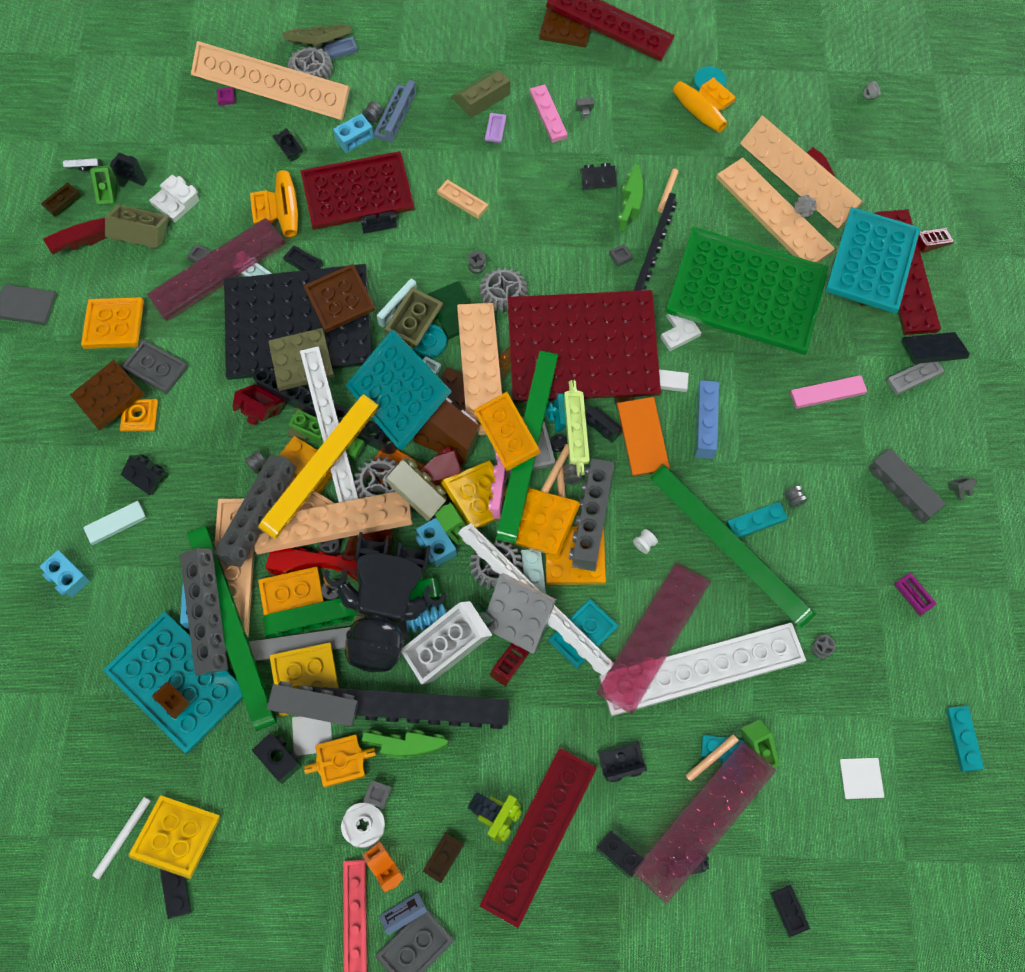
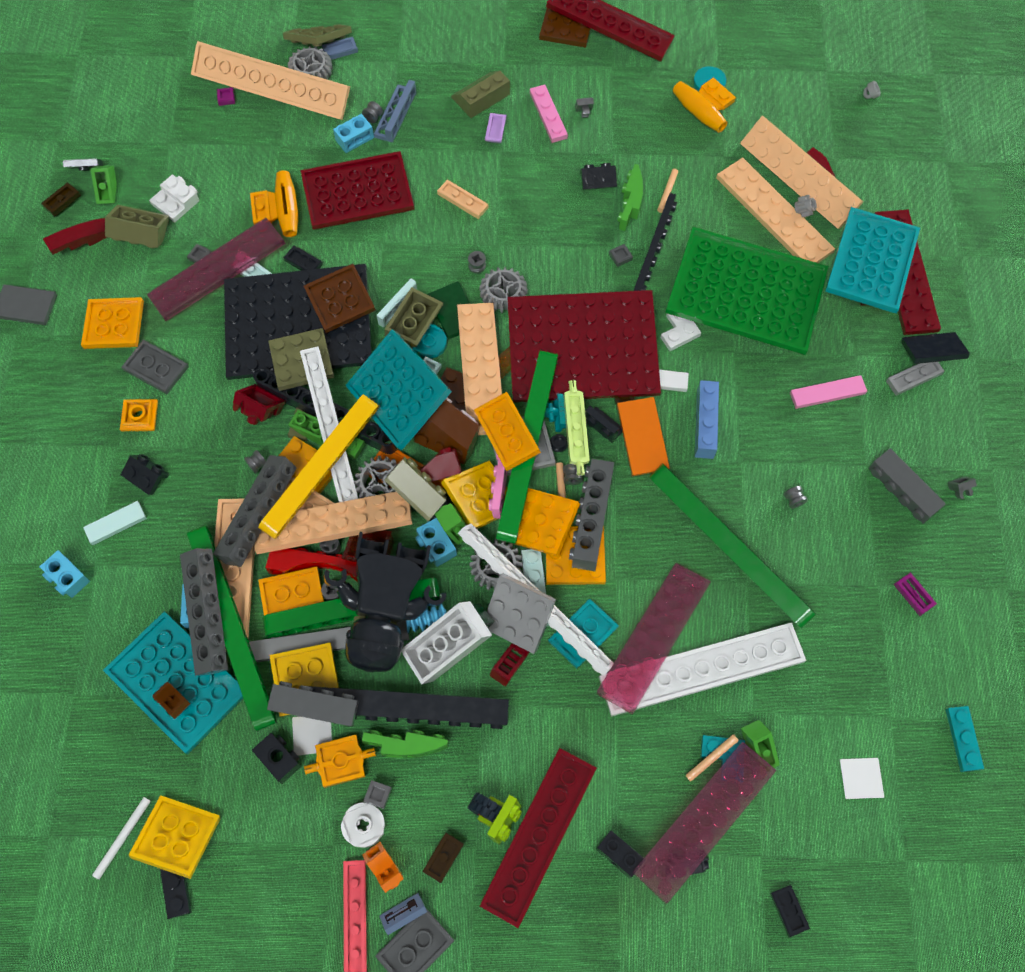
reddish brown plate [70,360,144,430] -> none
black bracket [110,153,147,188] -> none
black hips [272,128,303,161] -> none
black hinge [360,211,397,234] -> none
light nougat bar [541,444,569,493] -> none
black bracket [597,741,647,782] -> none
white wheel [633,529,658,554] -> none
teal plate [726,502,788,538] -> none
flat silver wheel [811,635,835,659] -> none
slope [917,228,954,253] -> none

